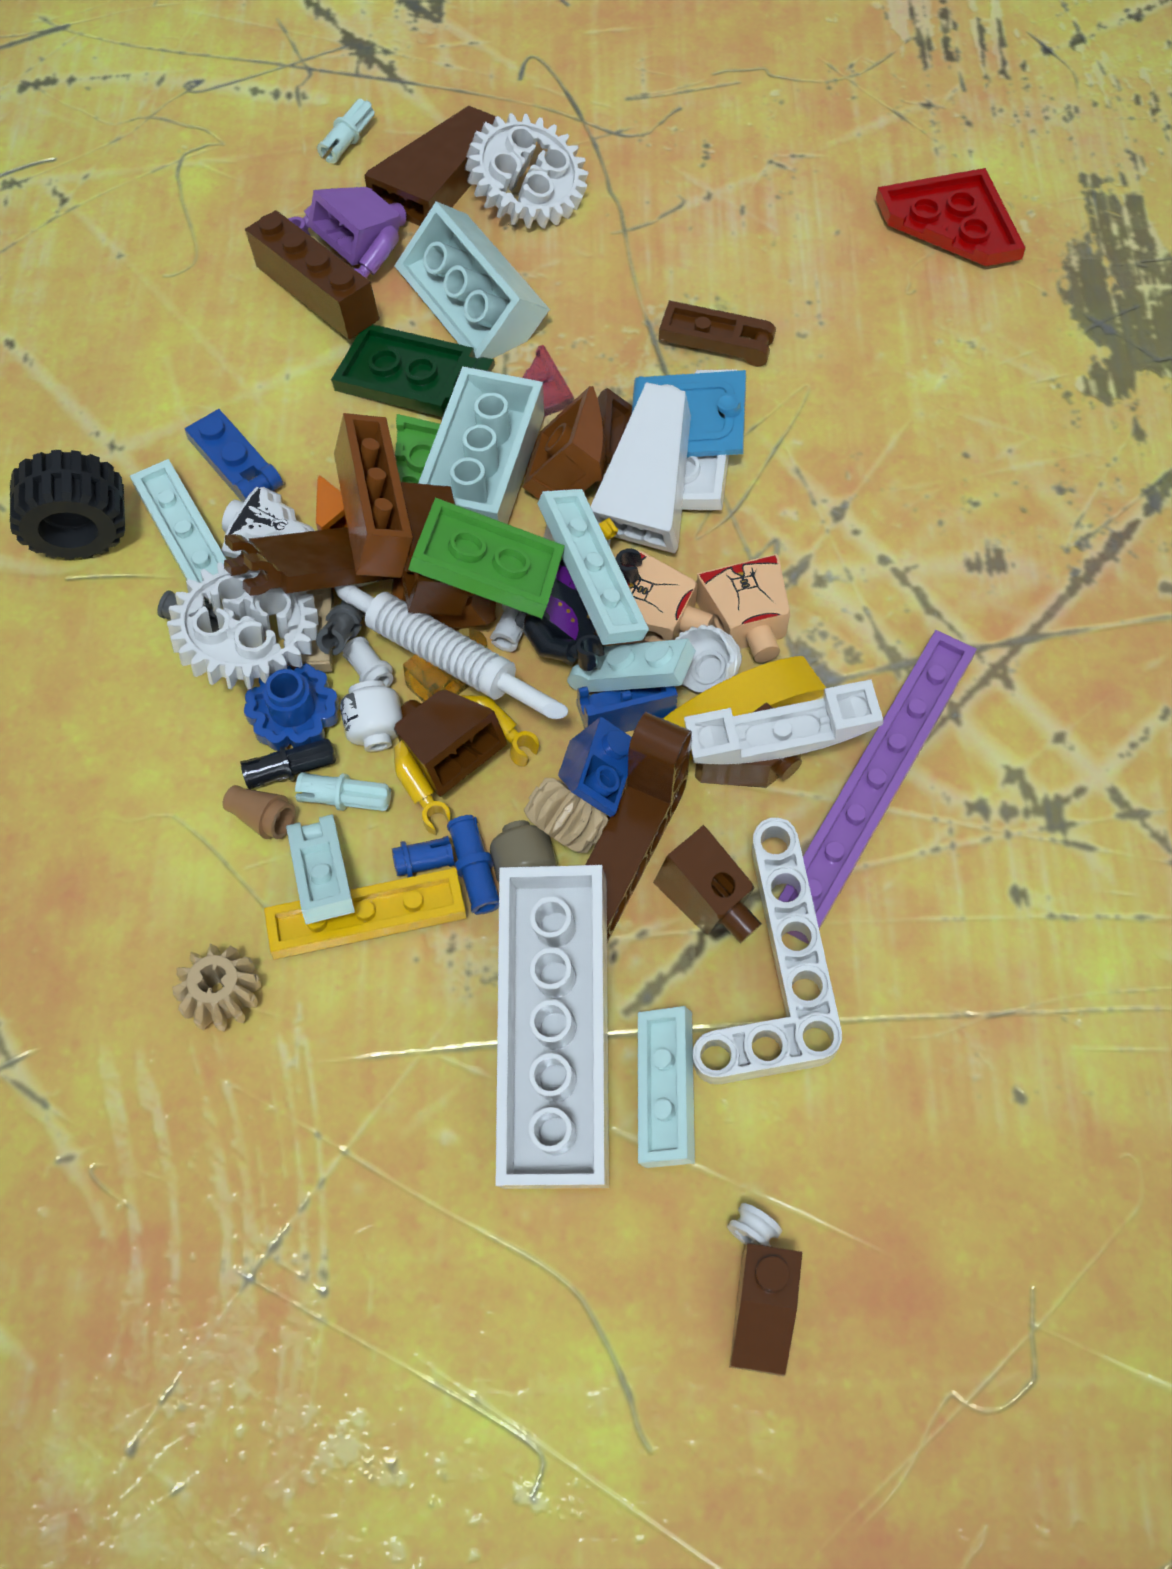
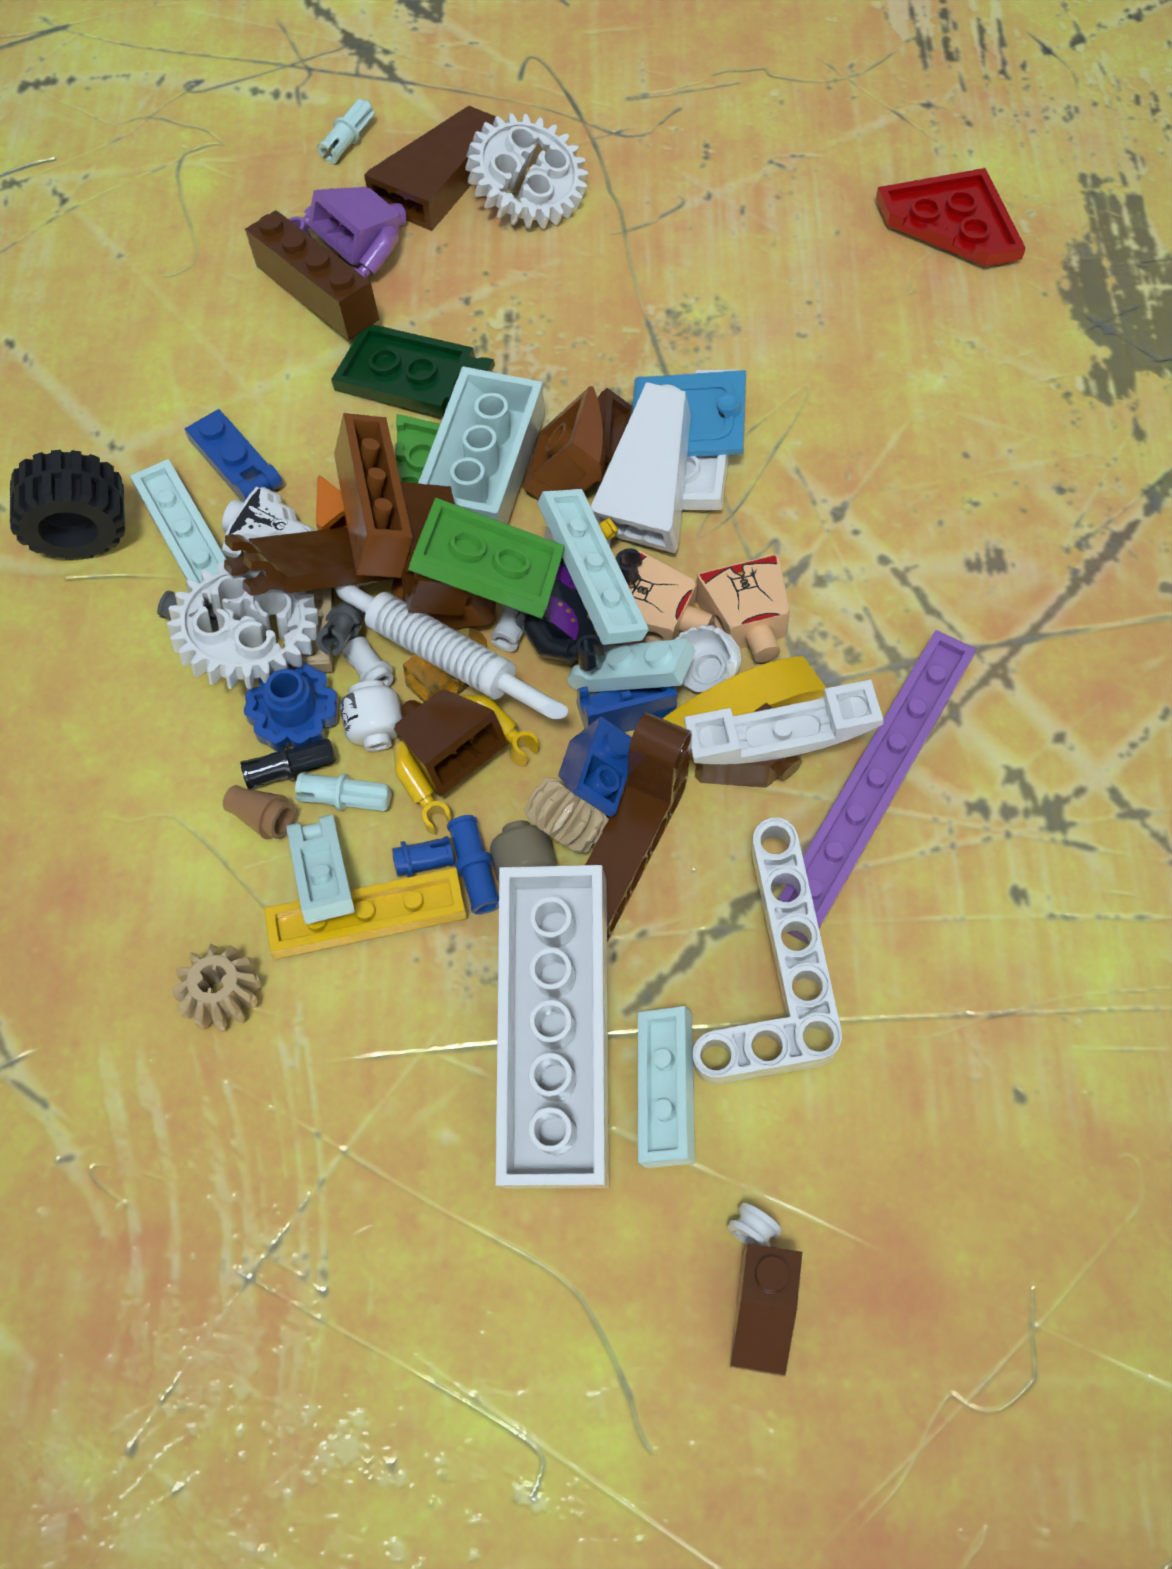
light aqua slope [395,201,550,359] -> none
clear pink tile [522,345,574,417] -> none
reddish brown torso [653,825,762,944] -> none
reddish brown plate [659,300,776,367] -> none

